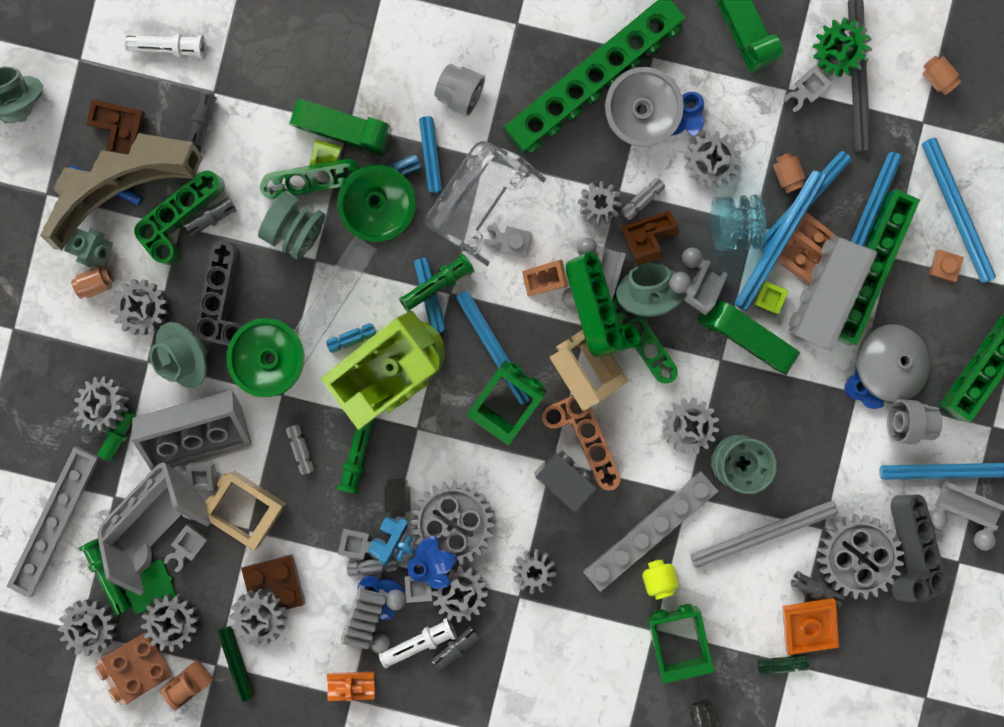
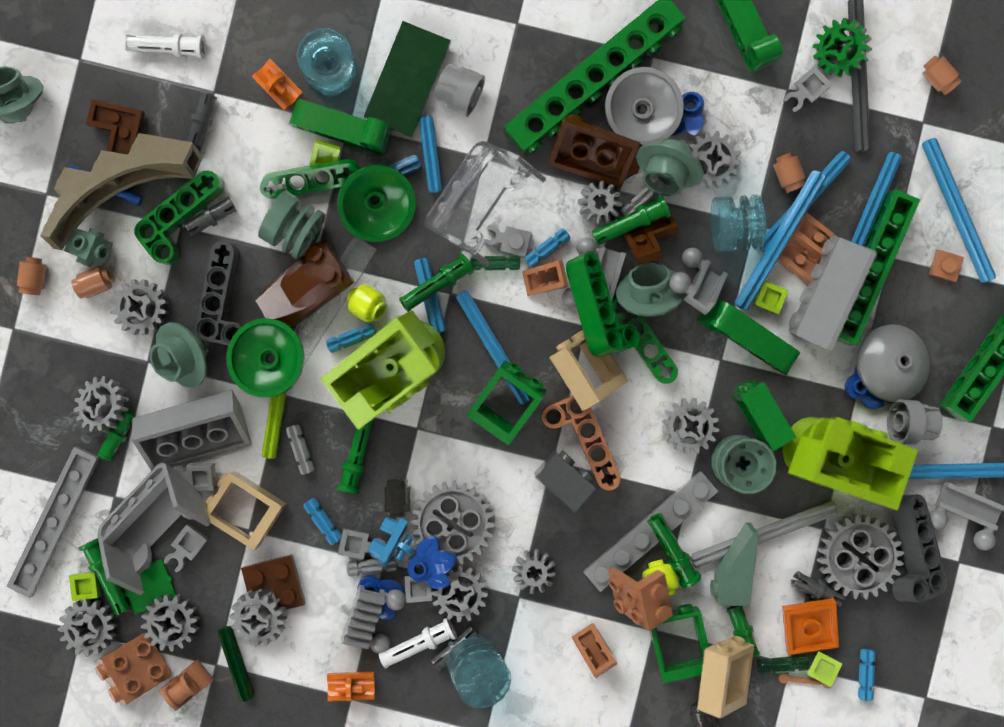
none -> nougat brick [17,257,47,295]
none -> lime plate [69,571,101,601]
none -> orange hips [252,59,304,111]
none -> reddish brown slope [255,240,354,328]
none -> lime axle [262,391,287,459]
none -> clear light blue wheel [296,28,357,96]
none -> dark azure axle [303,498,341,545]
none -> neon yellow head [347,284,387,322]
none -> dark green tile [364,21,451,138]
none -> clear light blue wheel [447,637,511,708]
none -> clear green axle [470,256,520,270]
none -> dark azure axle [525,228,571,268]
none -> reddish brown slope [548,114,643,188]
none -> nougat slope [572,623,618,678]
none -> green pin [591,195,671,246]
none -> nougat bracket [608,567,673,631]
none -> sand green helmet [636,139,704,196]
none -> green pin [647,513,701,588]
none -> tan window [697,636,754,719]
none -> sand green slope [710,523,758,606]
none -> green pin [726,606,760,658]
none -> green window [731,380,797,451]
none -> nougat hinge [778,672,831,689]
none -> lime brick [783,417,918,511]
none -> lime plate [807,651,842,687]
none -> dark azure axle [858,649,876,701]

